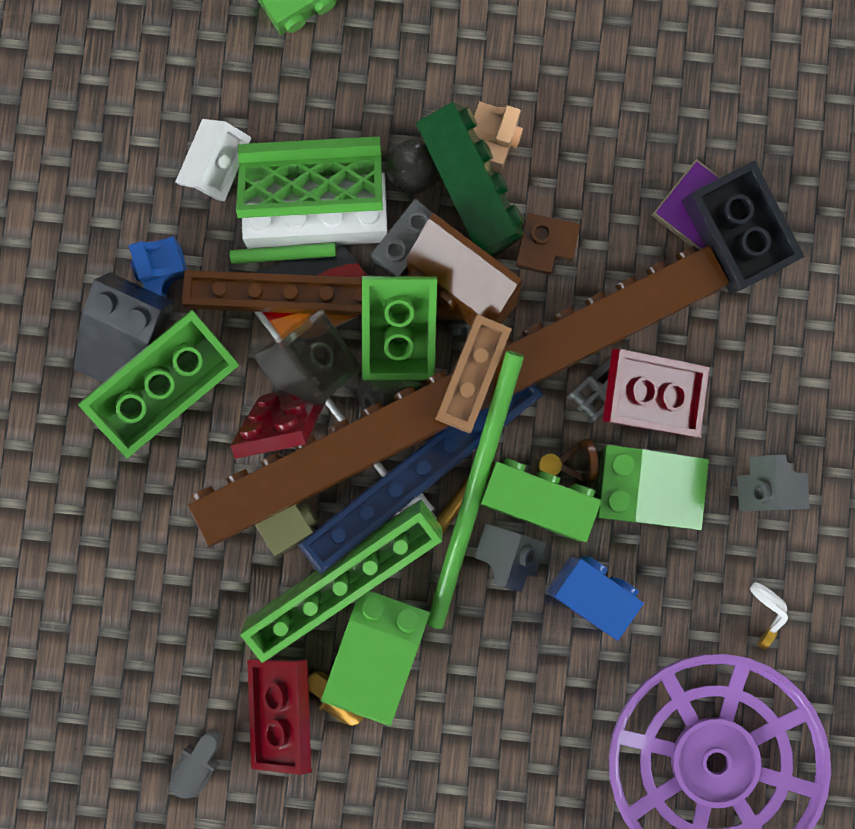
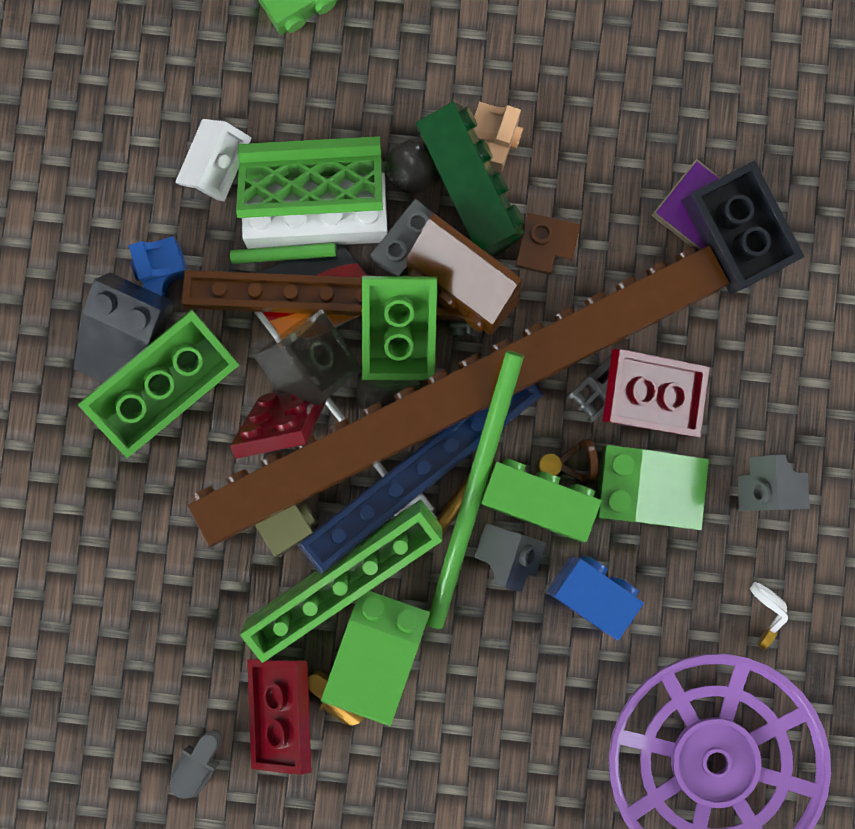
medium nougat plate [435,314,512,434] -> none

